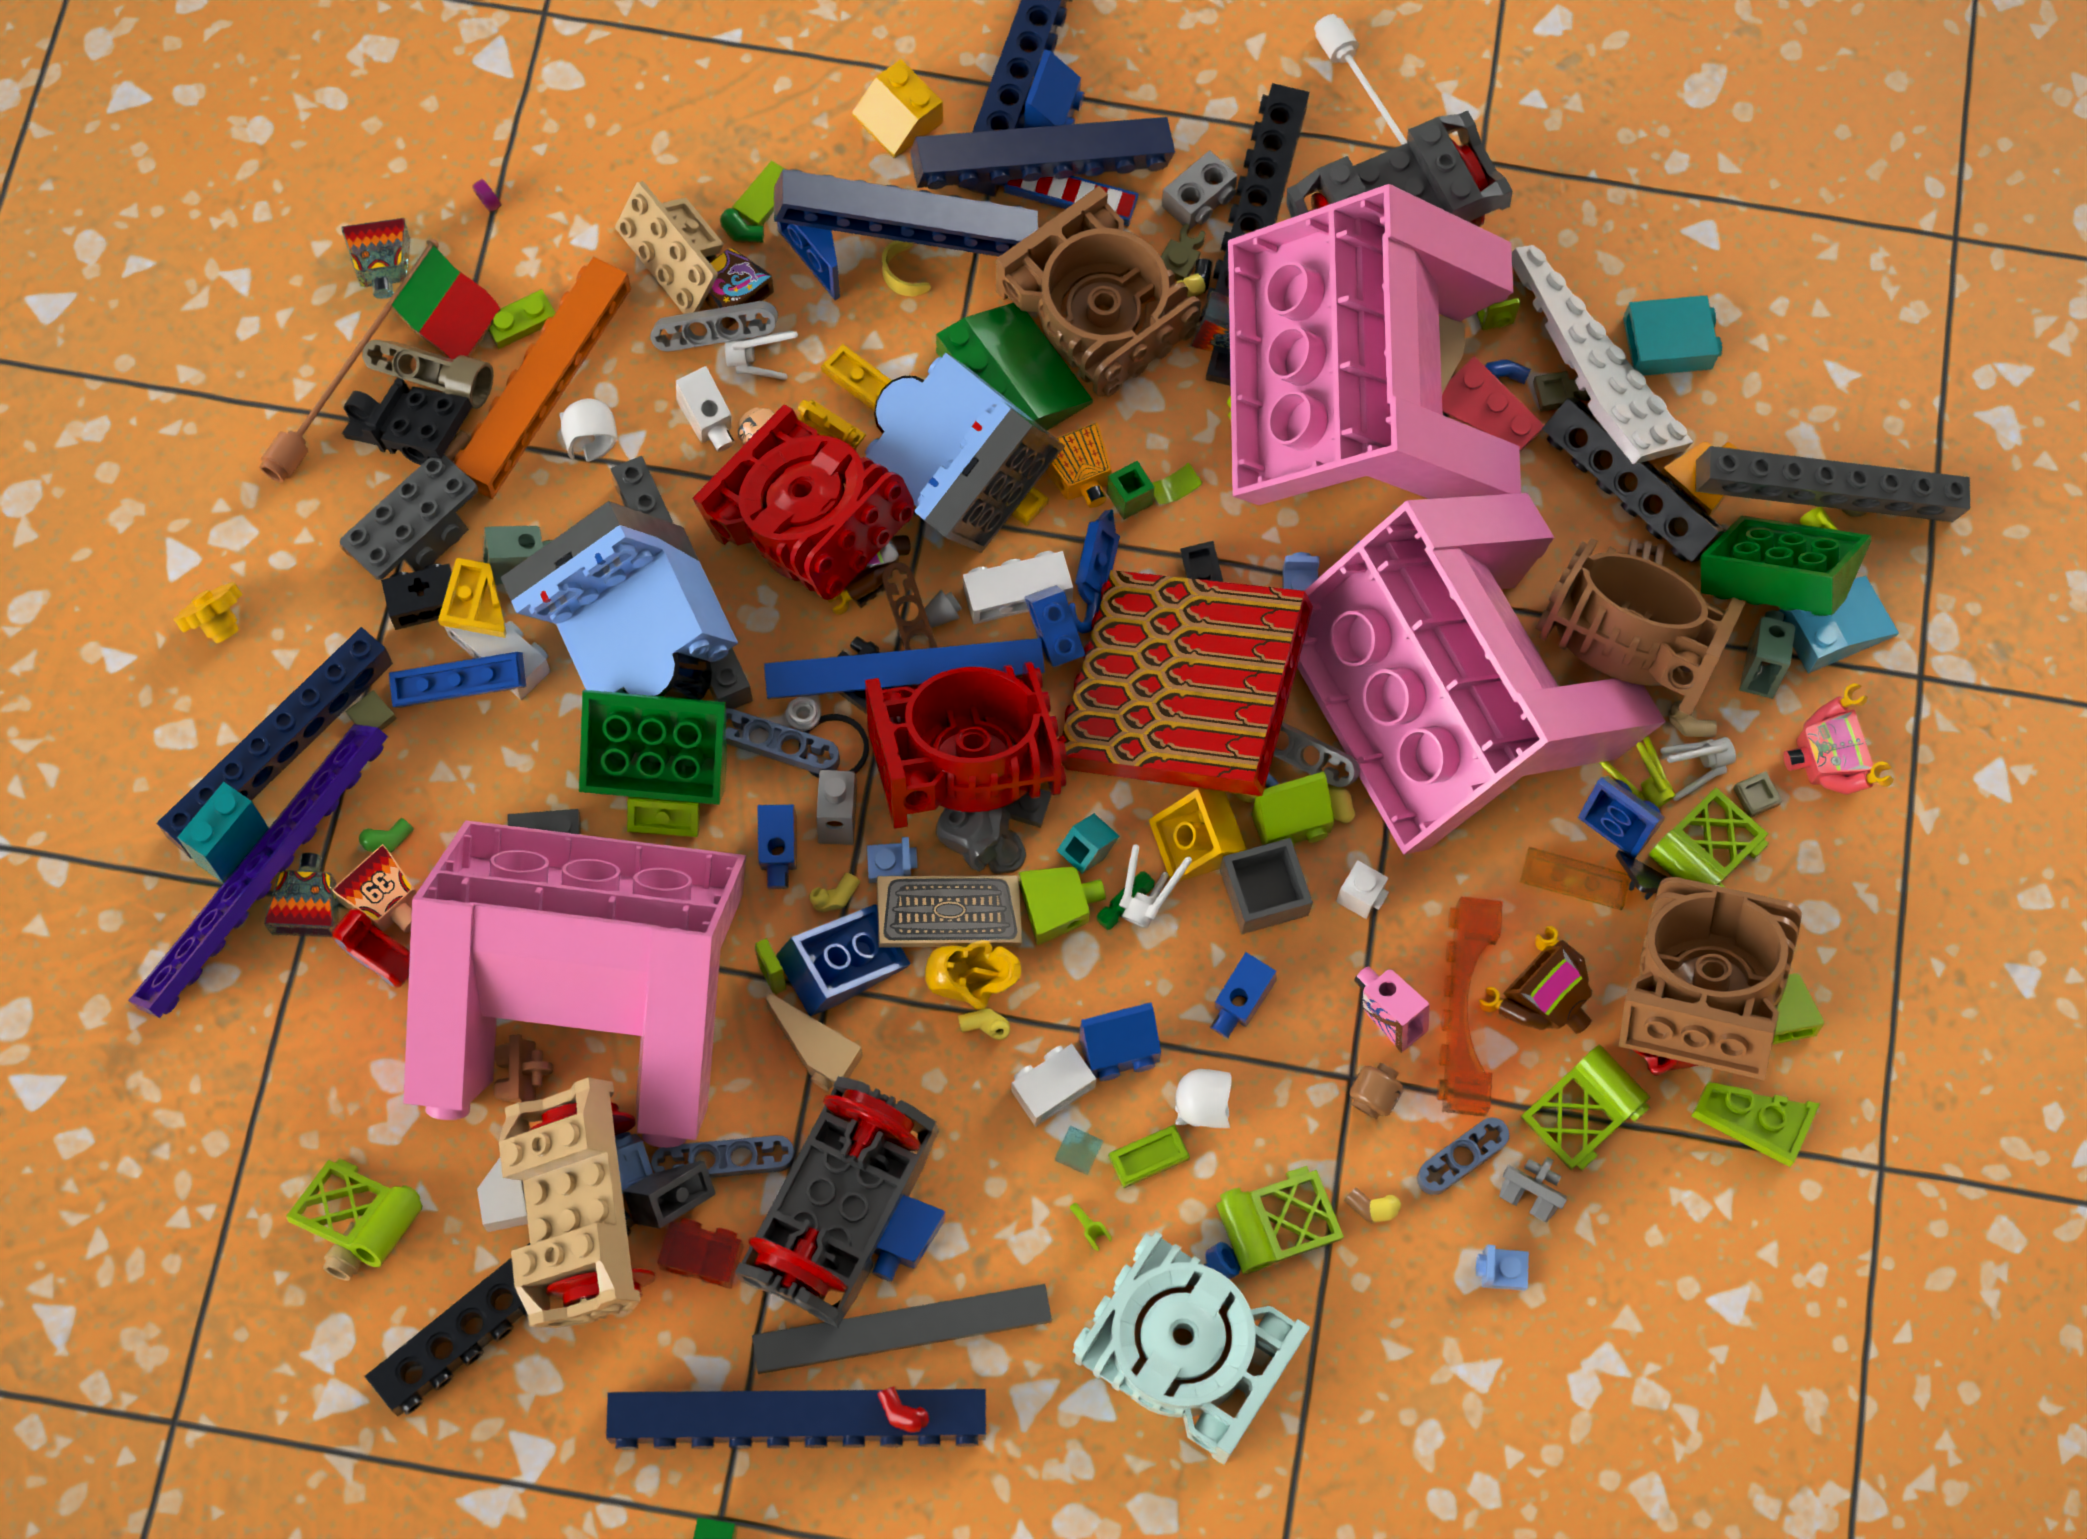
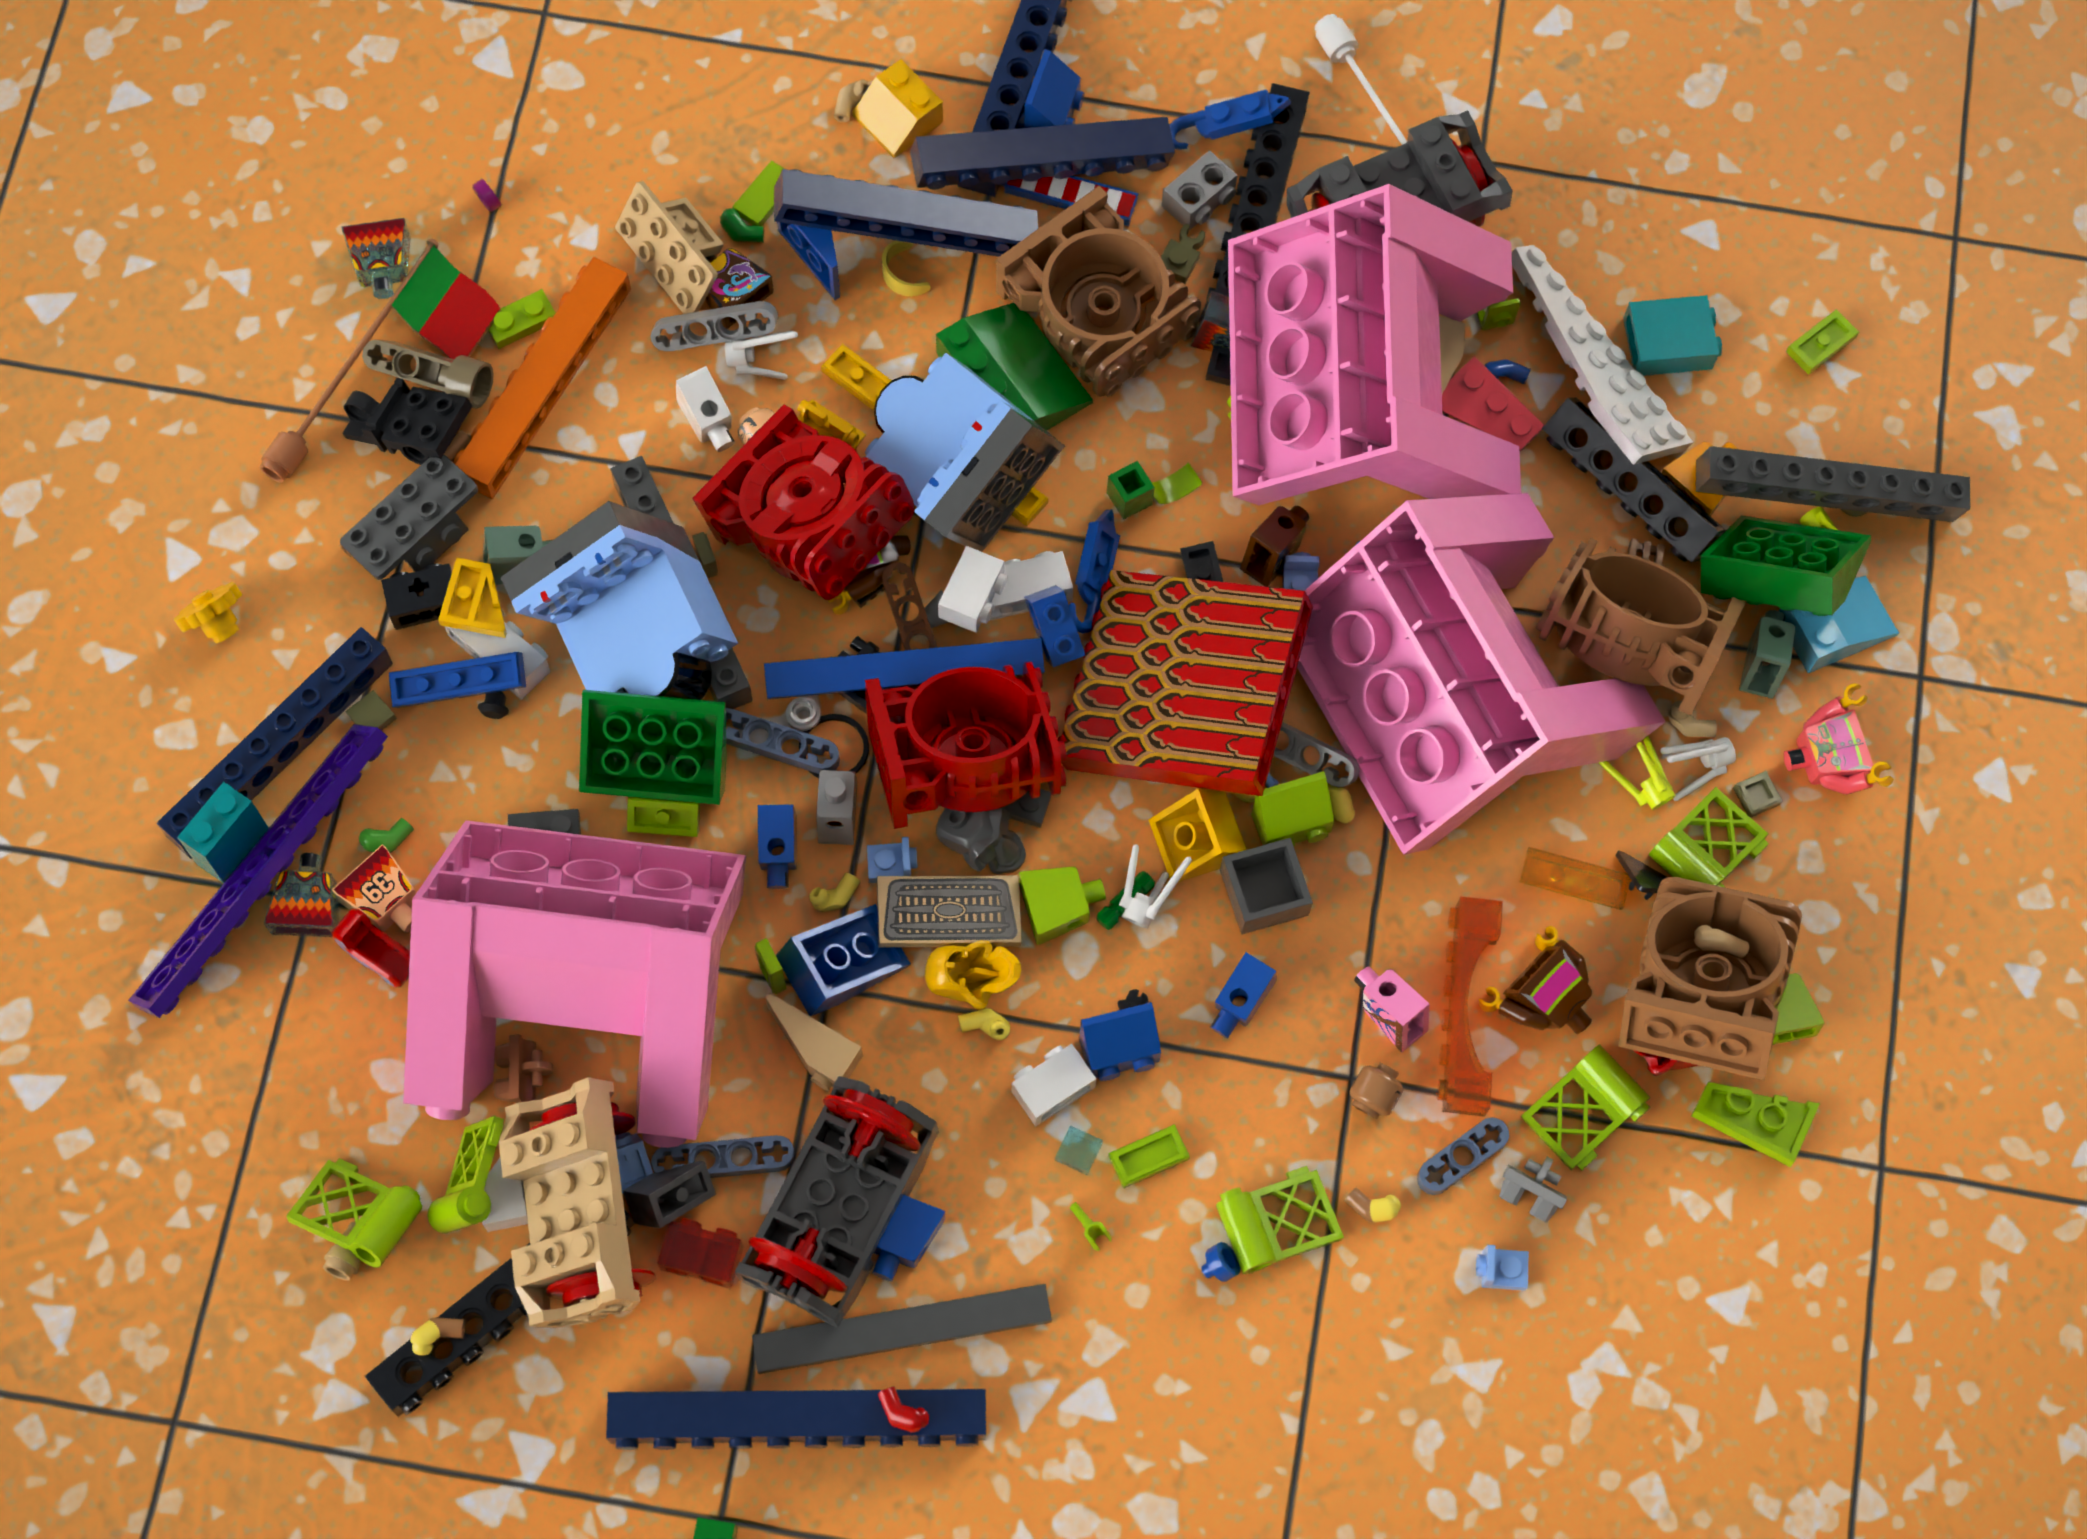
white helmet [559,398,618,462] -> none
light orange torso [1046,422,1112,508] -> none
teal brick [1056,813,1120,874] -> none
light aqua brick [1072,1231,1310,1465] -> none
white helmet [1175,1069,1231,1128] -> none
arm [1176,258,1212,298] -> none
white brick [1336,860,1389,919] -> none
olive plate [1533,371,1591,412] -> none
blue slope [1578,776,1665,858] -> none
none -> arm [410,1317,465,1356]
none -> lime piece [427,1116,504,1233]
none -> black piece [478,691,509,719]
none -> olive tile [692,532,718,578]
none -> tan arm [834,80,871,122]
none -> white brick [938,546,1008,633]
none -> black piece [1117,989,1149,1010]
none -> blue plate [1169,89,1291,150]
none -> reddish brown torso [1240,506,1309,587]
none -> tan arm [1694,925,1749,958]
none -> lime plate [1786,309,1859,375]

